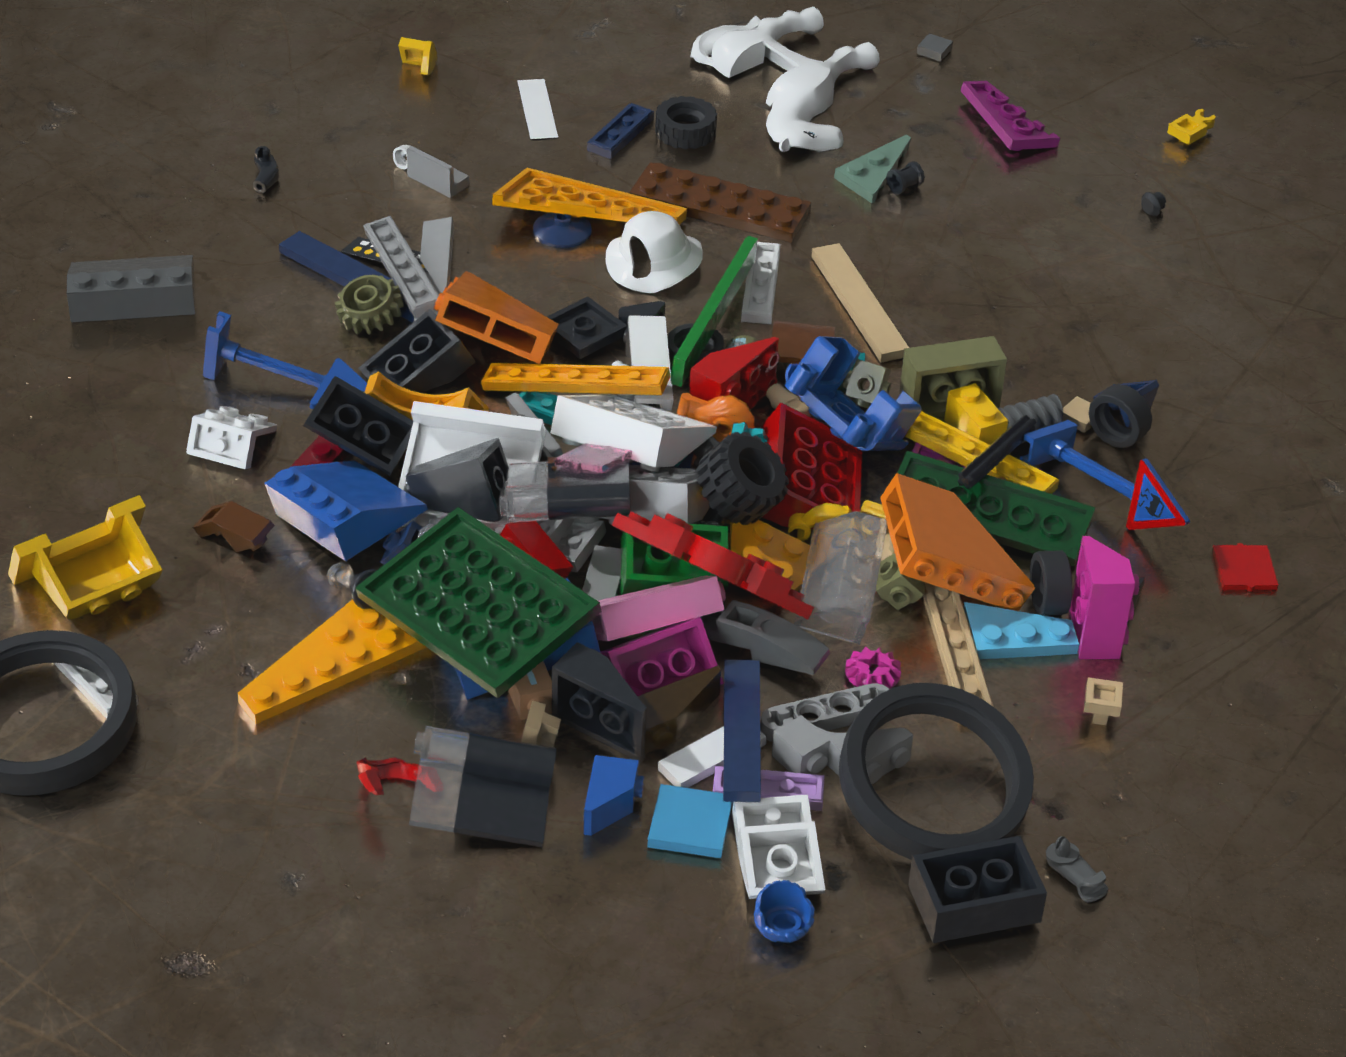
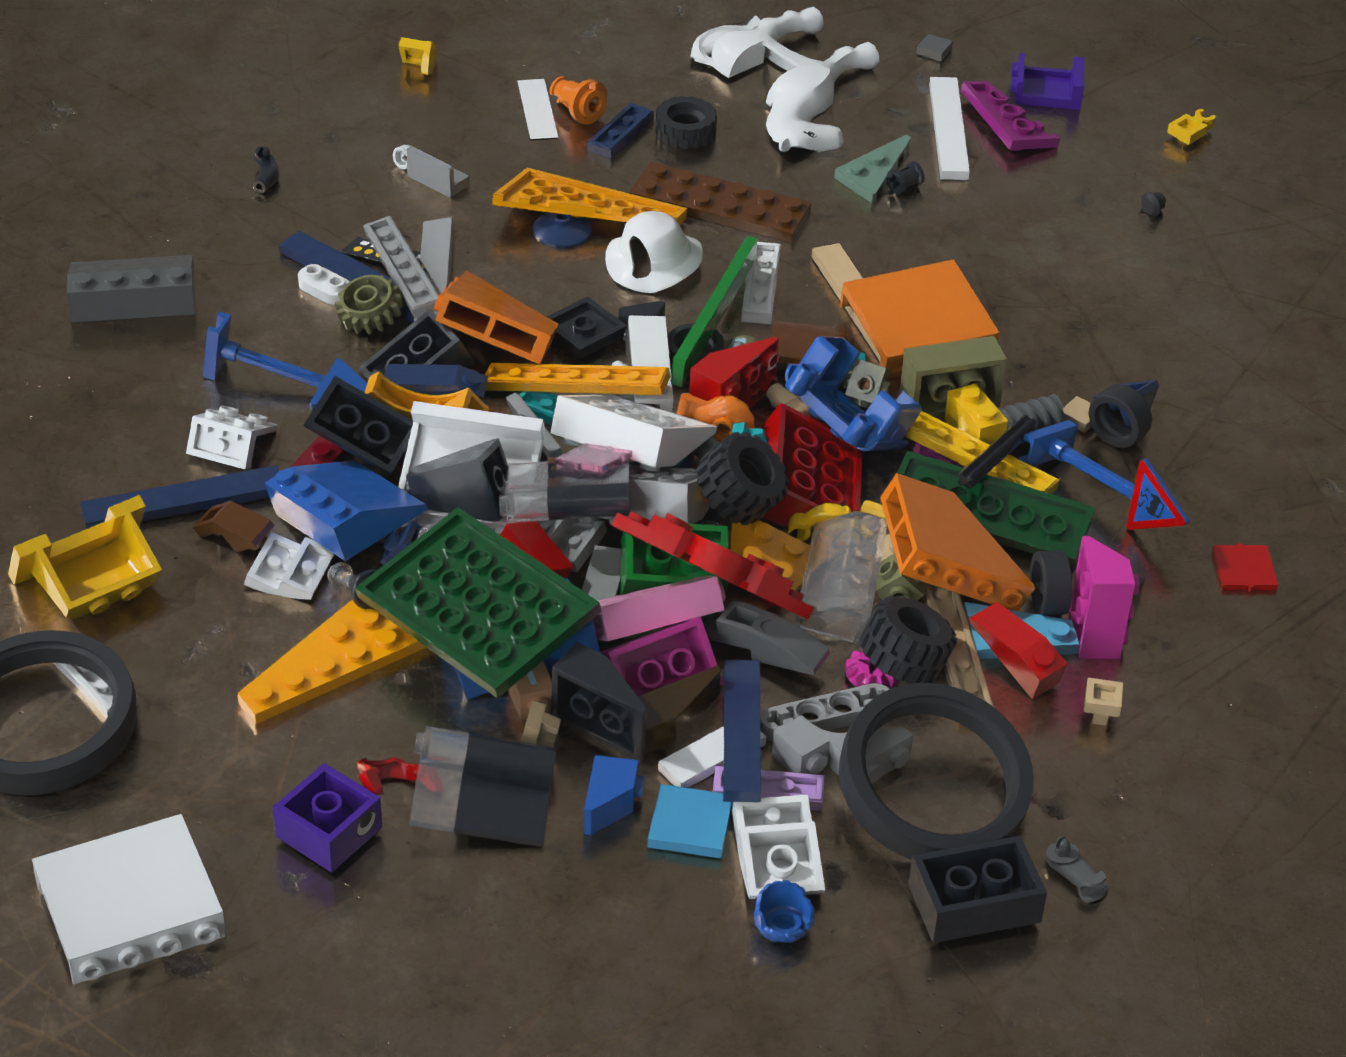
none -> white panel [32,814,226,985]
none -> dark blue tile [80,465,279,529]
none -> white slope [244,532,335,599]
none -> dark purple brick [273,763,382,872]
none -> white plate [298,264,350,305]
none -> dark blue slope [384,364,488,400]
none -> orange piece [550,76,607,125]
none -> orange panel [840,259,1000,378]
none -> black tyre [860,596,957,684]
none -> white tile [929,77,970,180]
none -> red slope [969,602,1067,700]
none -> dark purple panel [1010,53,1084,110]

